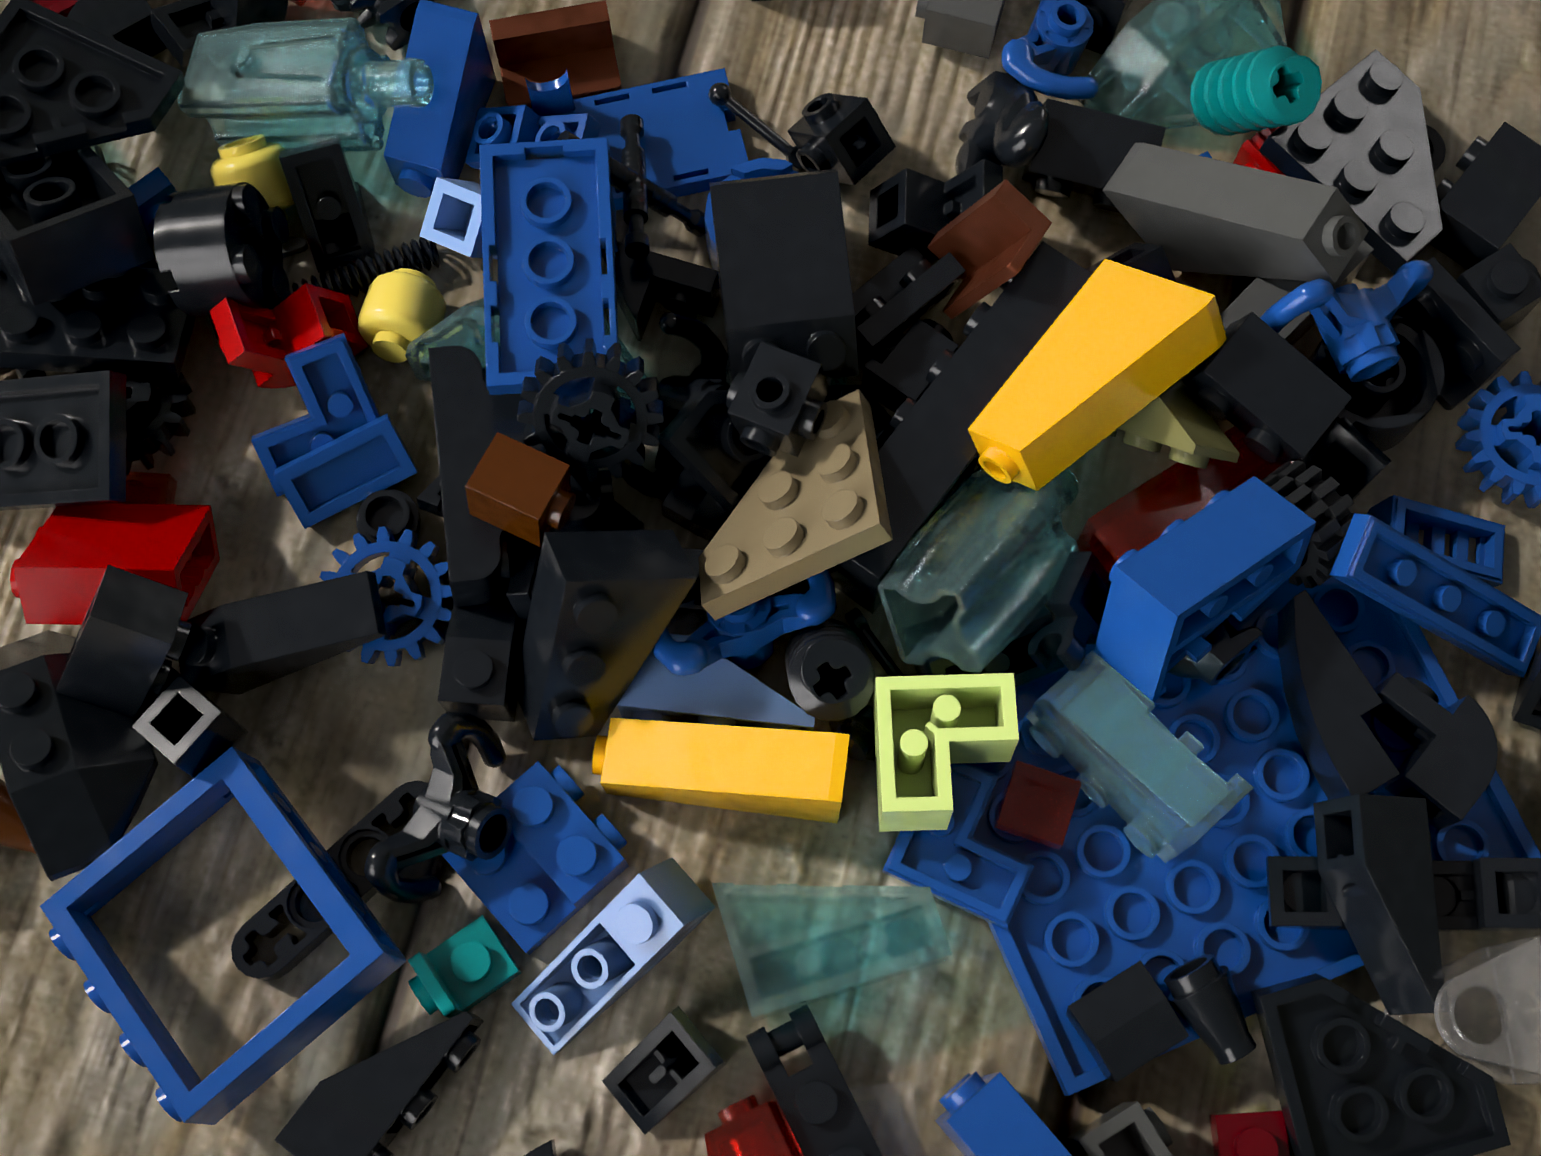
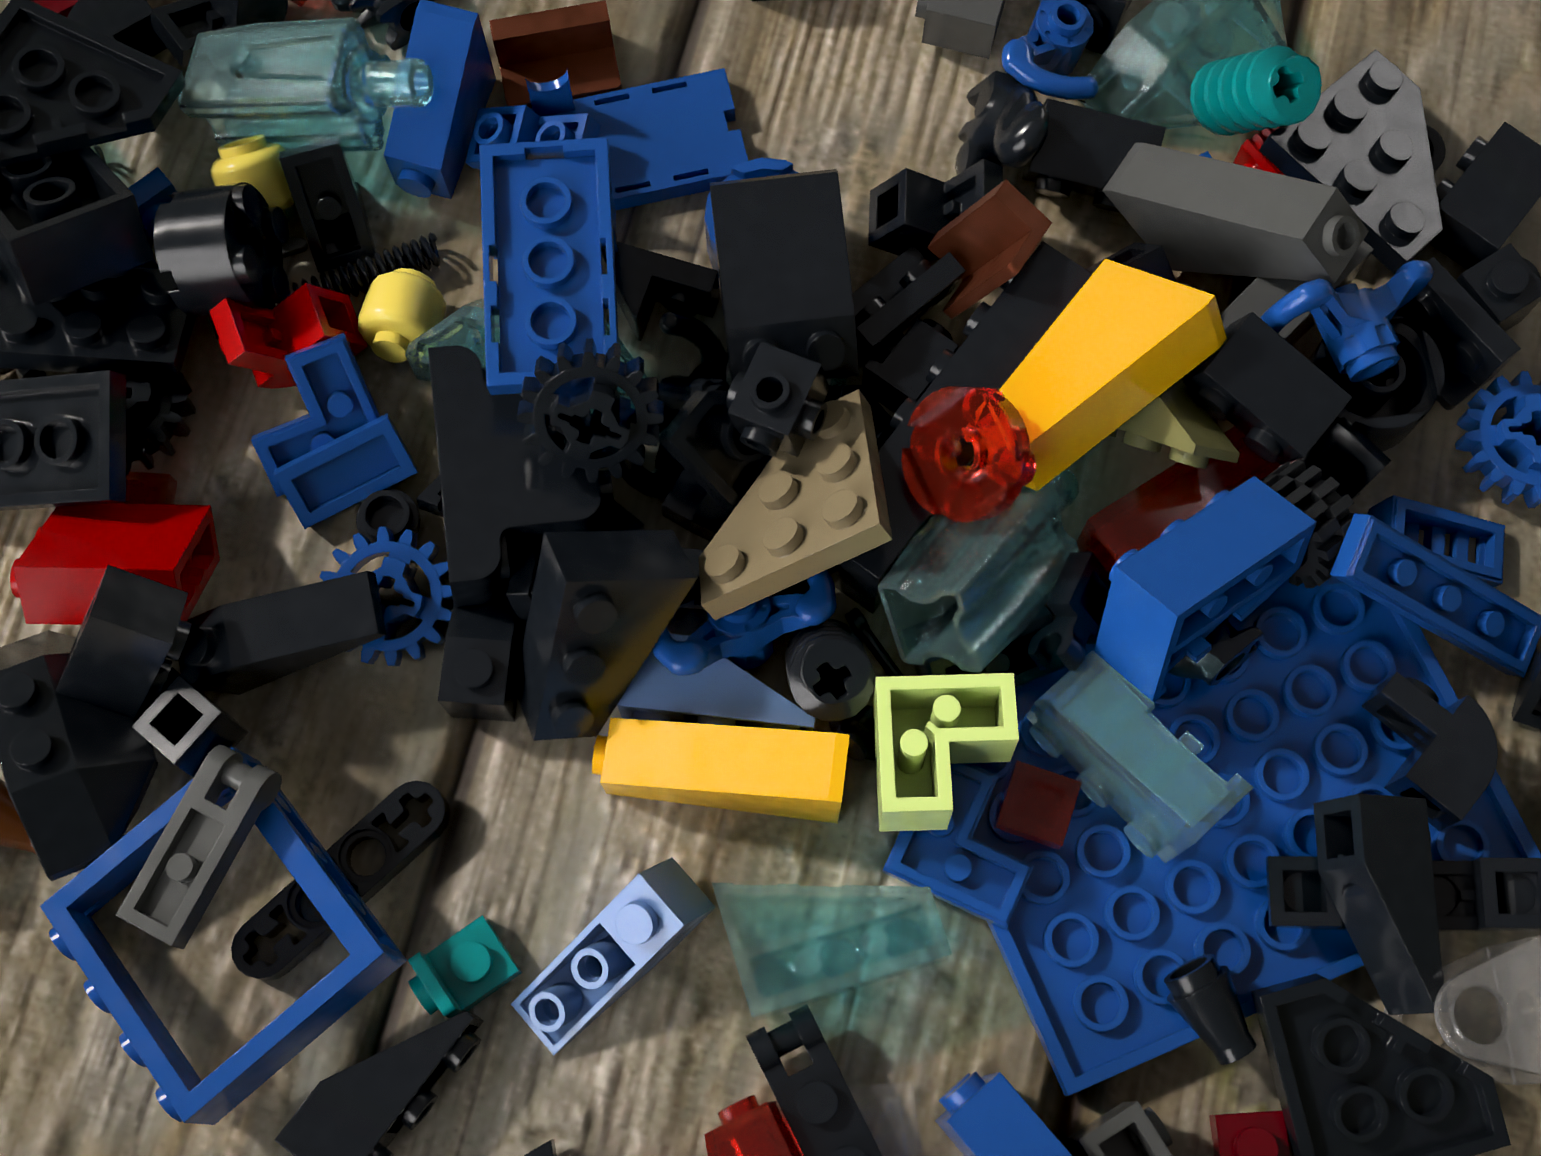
black piece [364,712,512,904] -> none
light blue brick [419,177,494,259] -> none
blue plate [442,761,629,955] -> none
reddish brown brick [465,432,576,547] -> none
black piece [557,114,706,260] -> none
black slope [602,1006,726,1135] -> none
black hinge [708,82,804,172] -> none
black brick [787,93,896,185] -> none
black piece [1066,961,1189,1083] -> none
black slope [1277,590,1400,800] -> none
none -> dark grey plate [116,745,282,949]
none -> clear red plate [902,386,1037,523]

